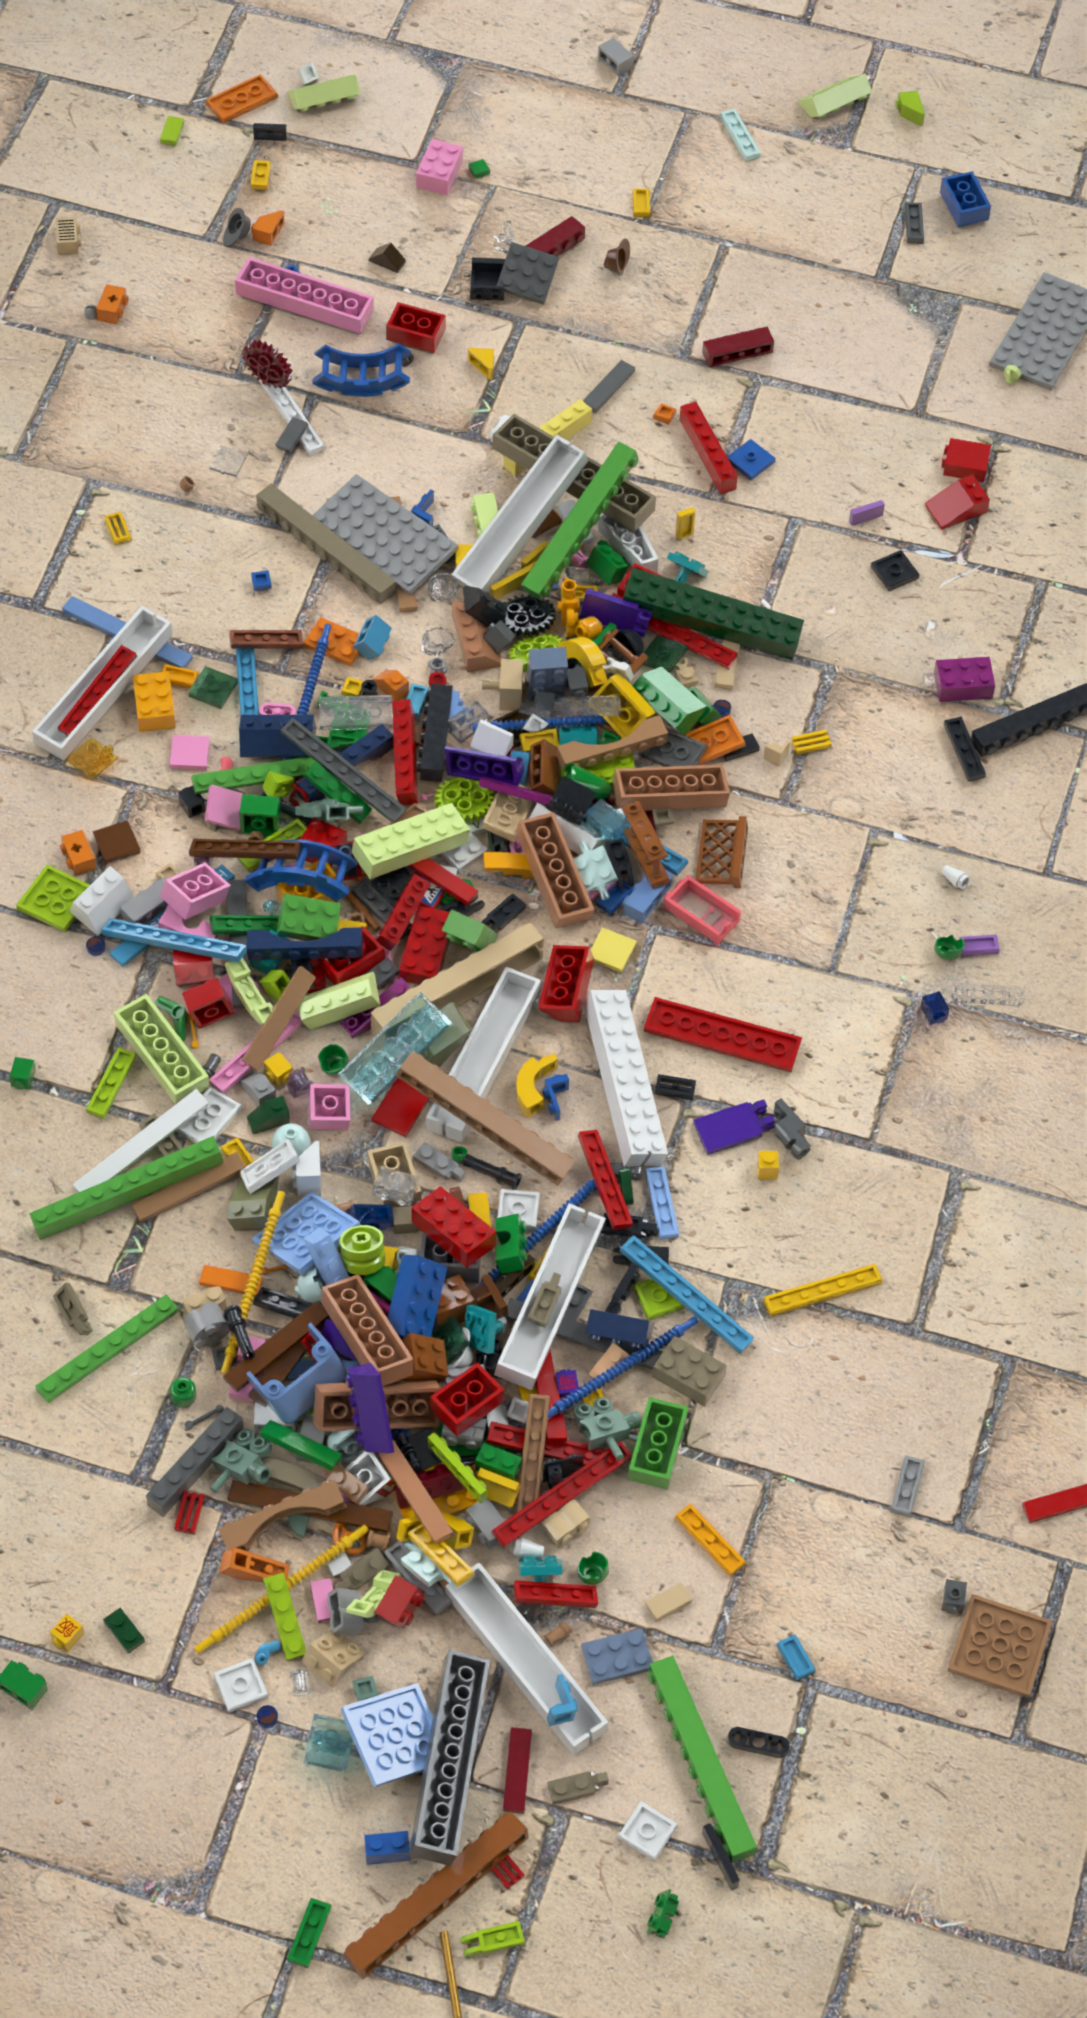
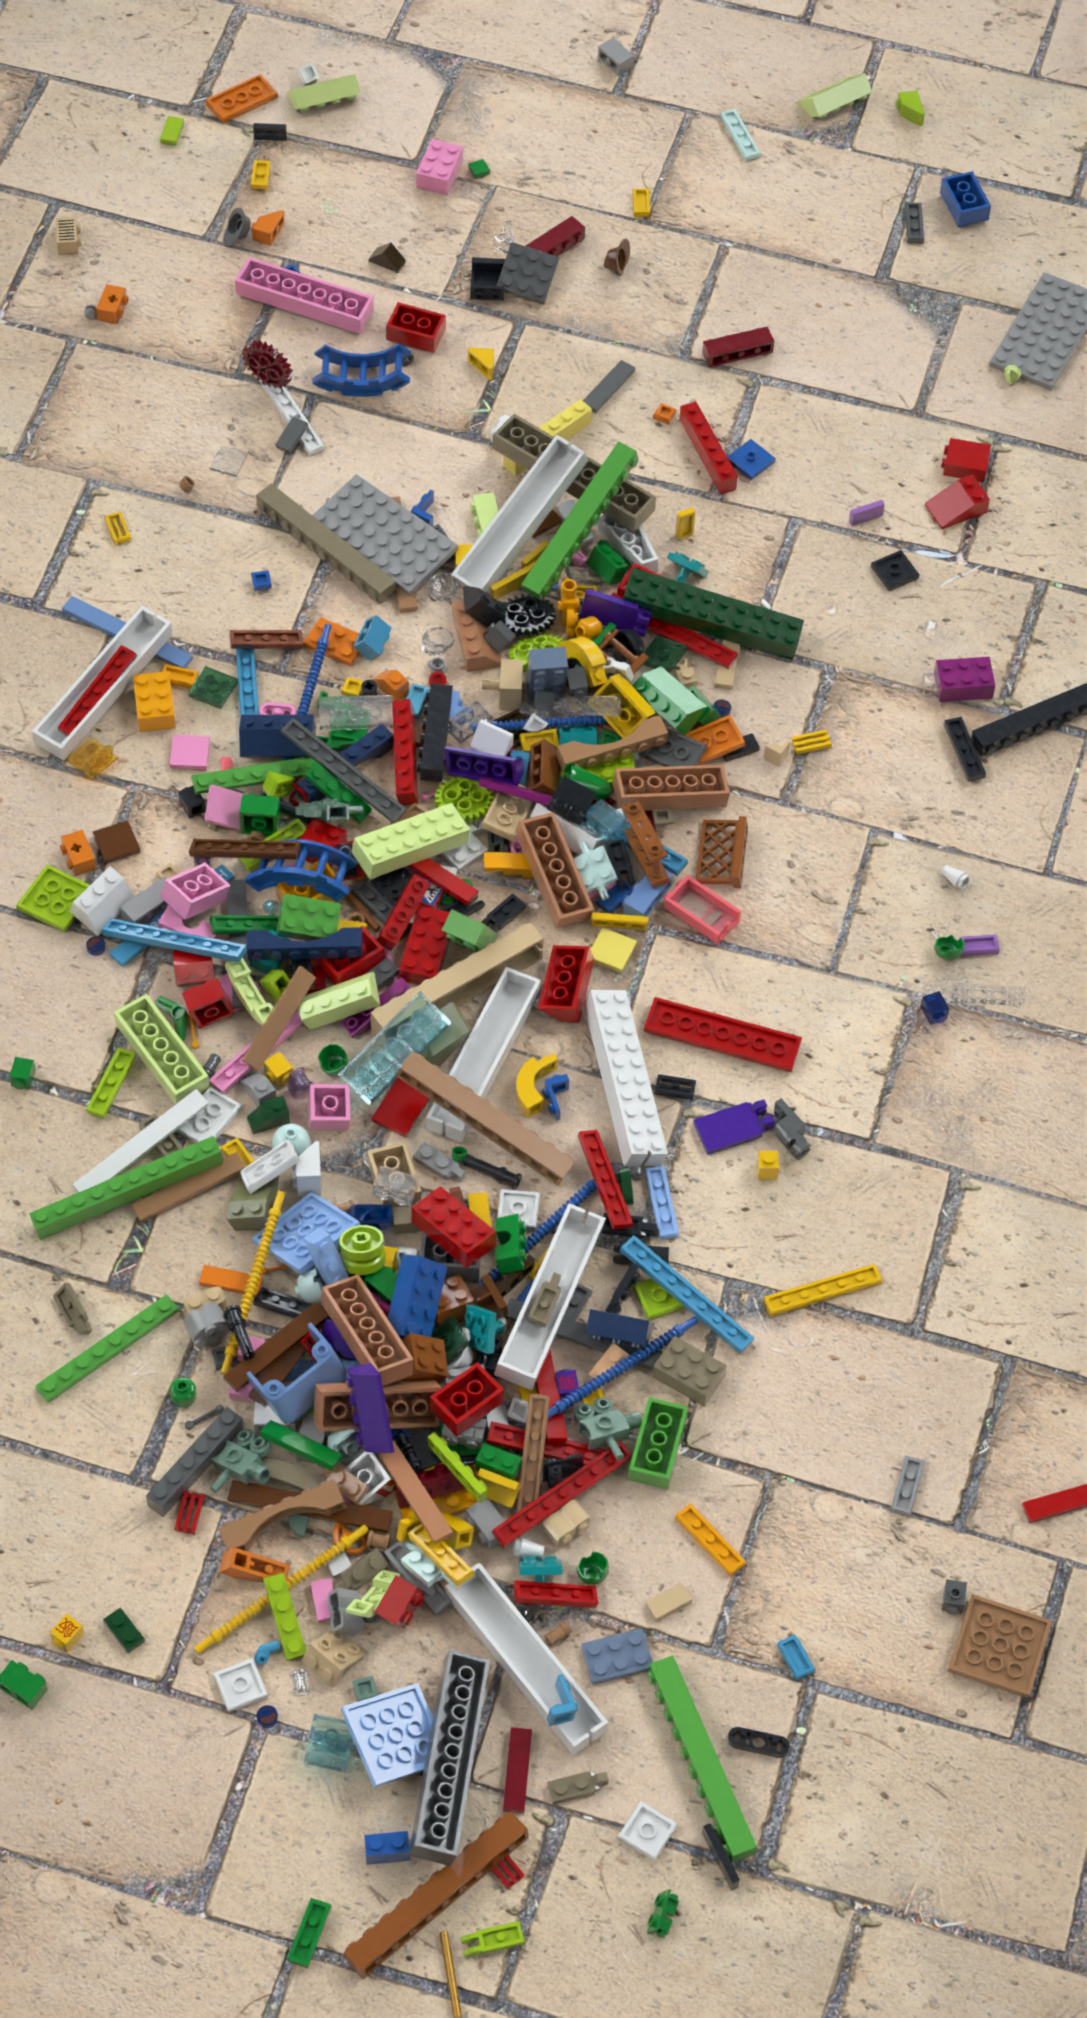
none -> yellow tile [591,912,648,930]

